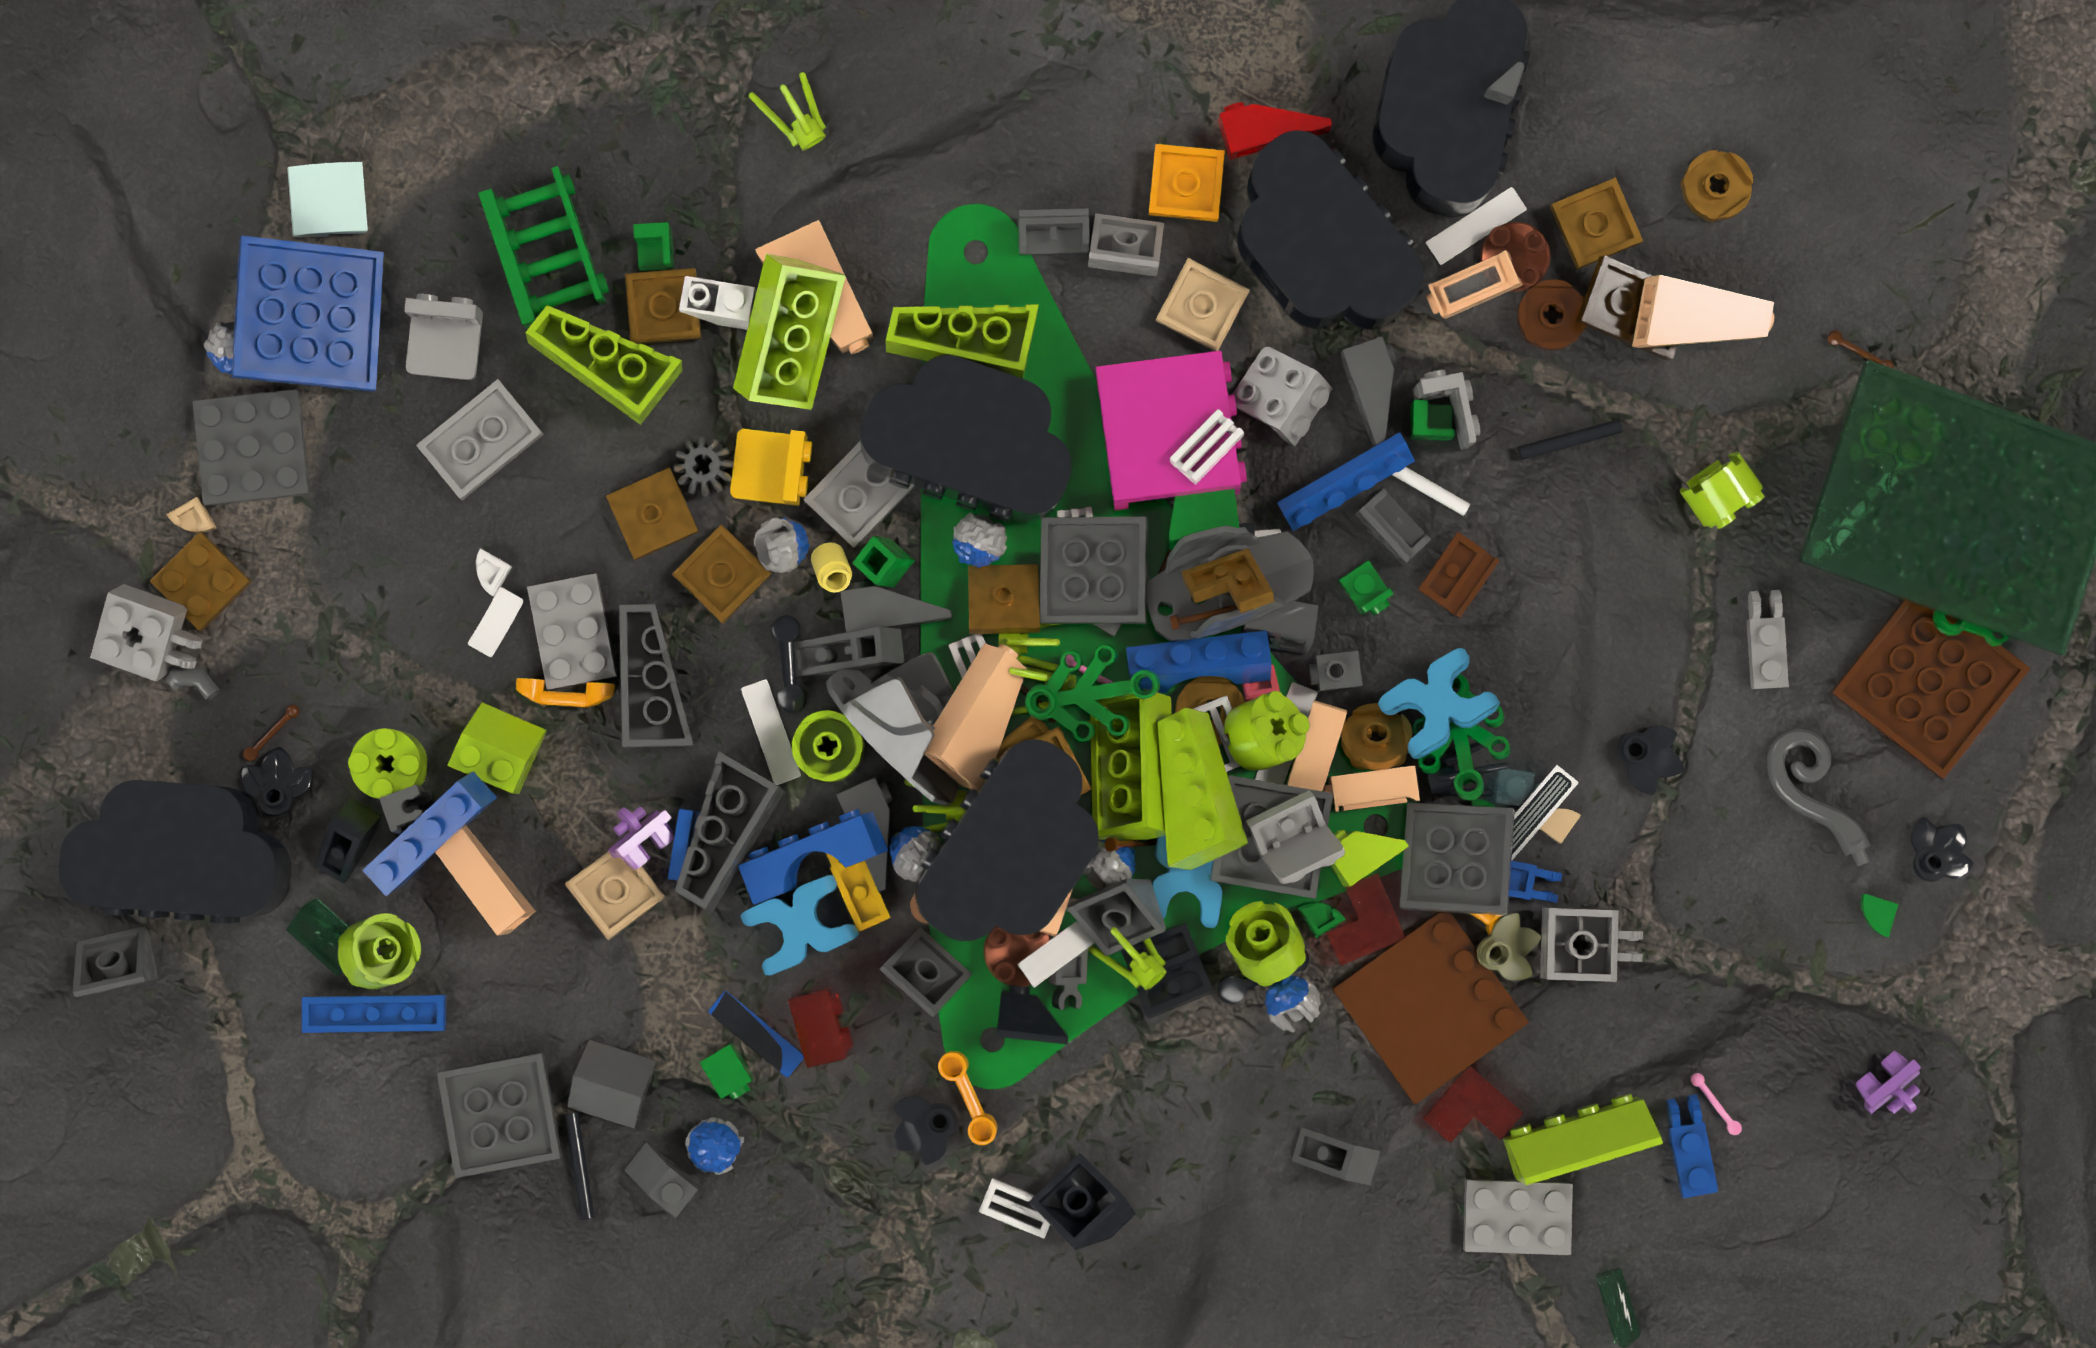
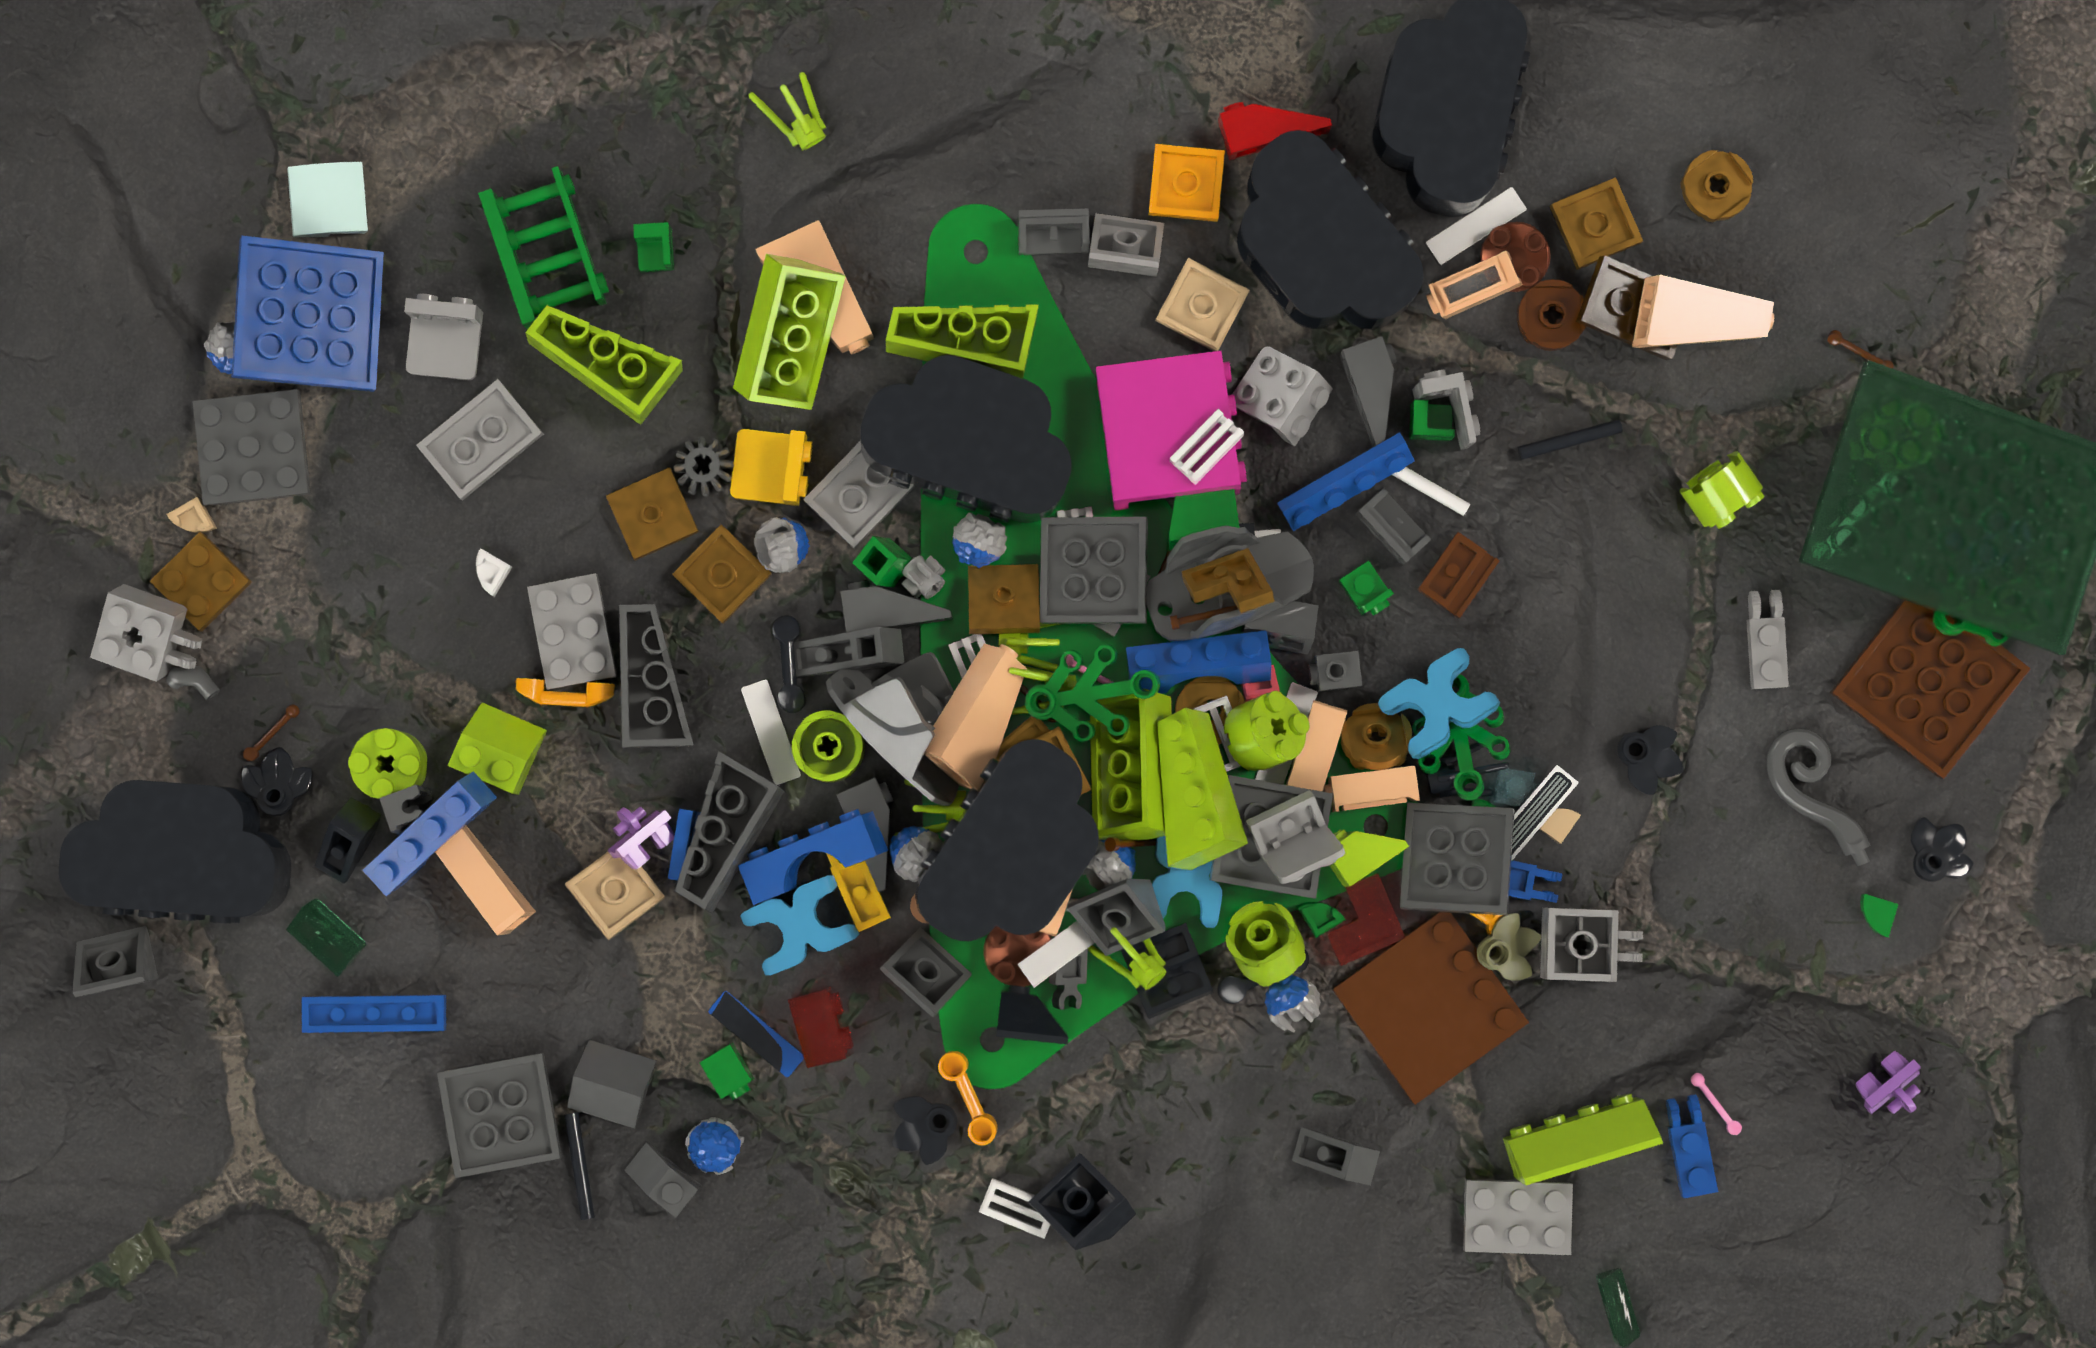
lime brick [338,913,421,989] -> none
white sticker [468,587,523,657] -> none
pearl gold plate [625,268,702,344] -> none
white slope [679,276,756,330] -> none
light yellow brick [811,543,852,593] -> none
clear red plate [1422,1066,1524,1143] -> none
dark grey slope [1484,62,1524,105] -> none
none -> light grey gear [902,556,946,599]

